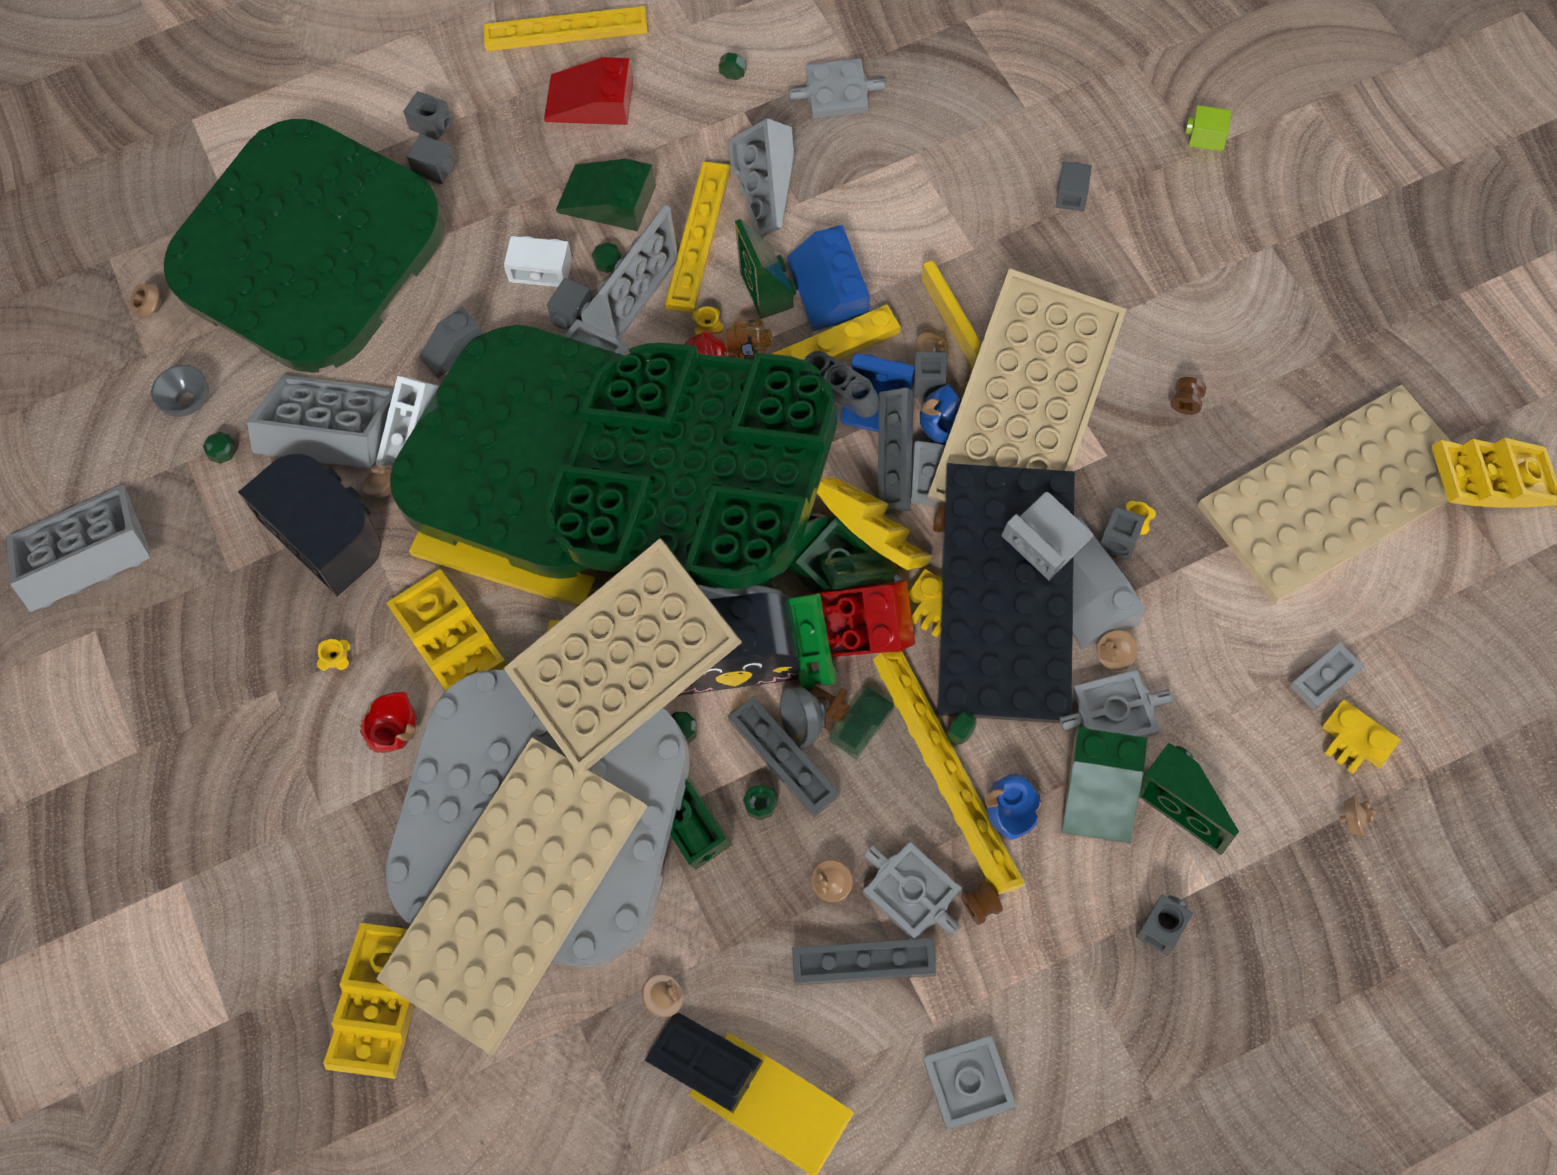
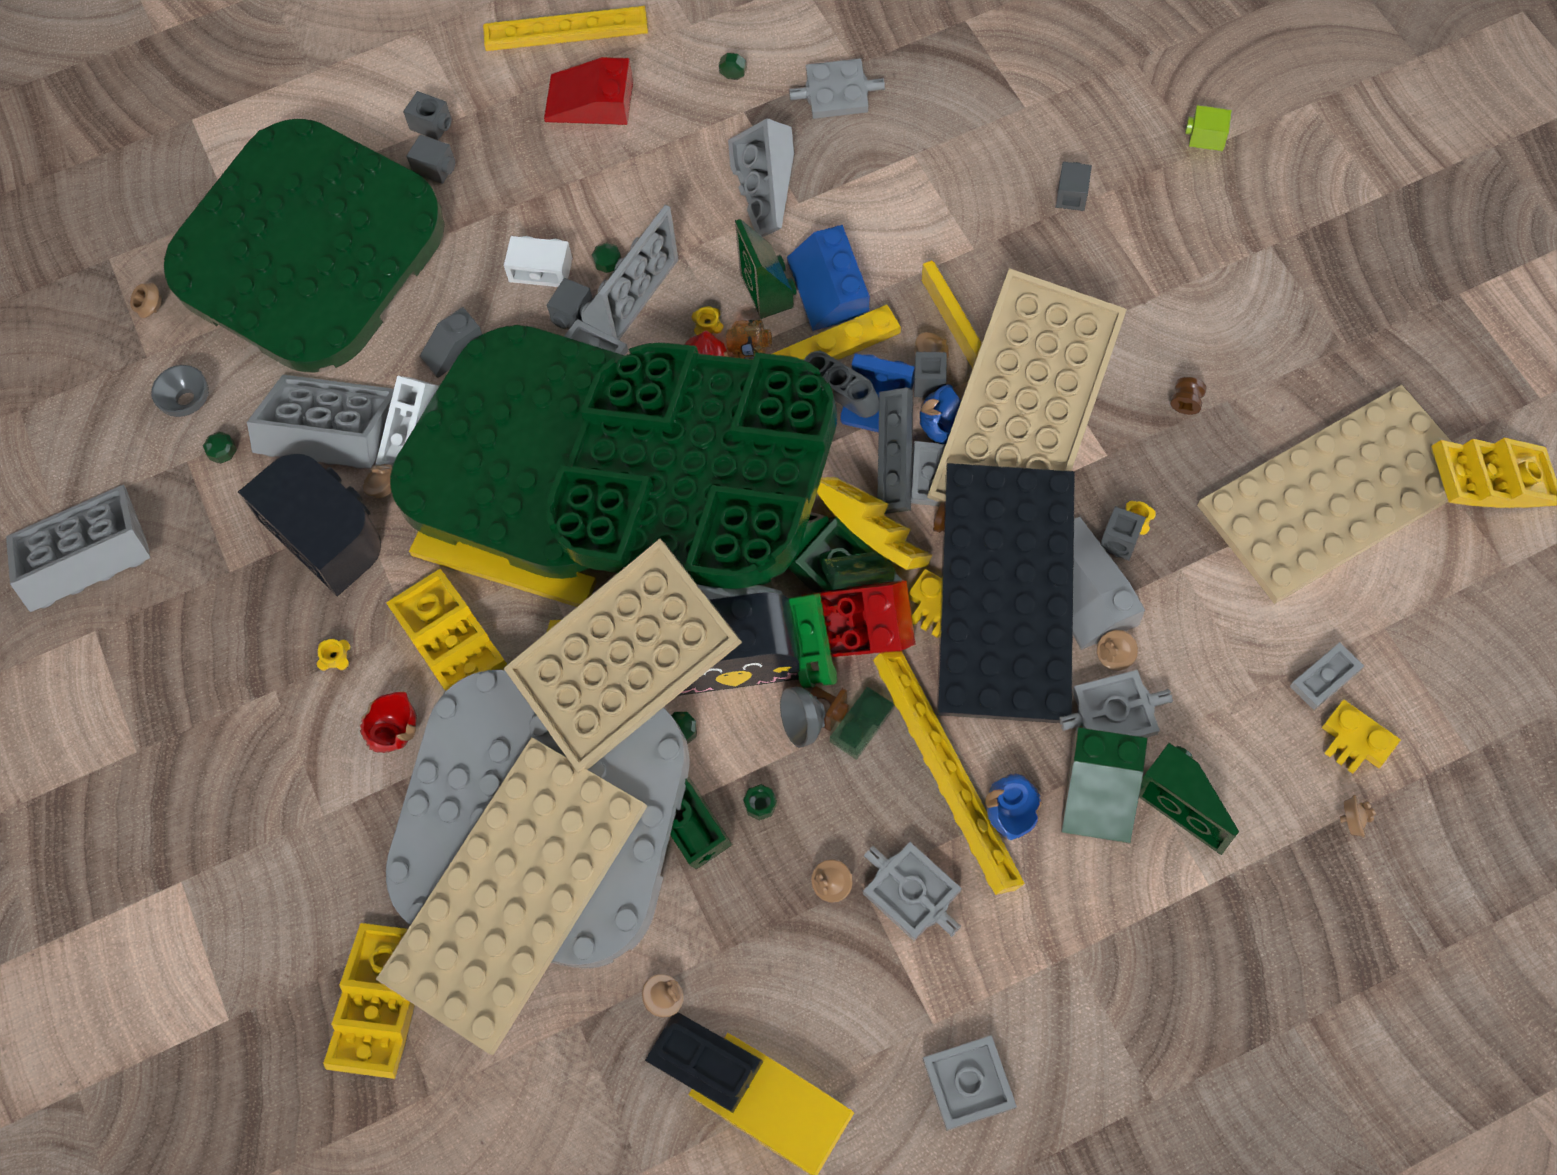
dark green slope [556,158,656,232] -> none
yellow tile [665,161,731,313] -> none
dark grey plate [727,696,840,818] -> none
dark grey plate [792,938,936,986] -> none
dark green tile [947,711,977,745] -> none
reddish brown wheel [961,881,1003,925] -> none
light grey bracket [1001,492,1093,580] -> none
dark grey brick [1136,894,1193,956] -> none

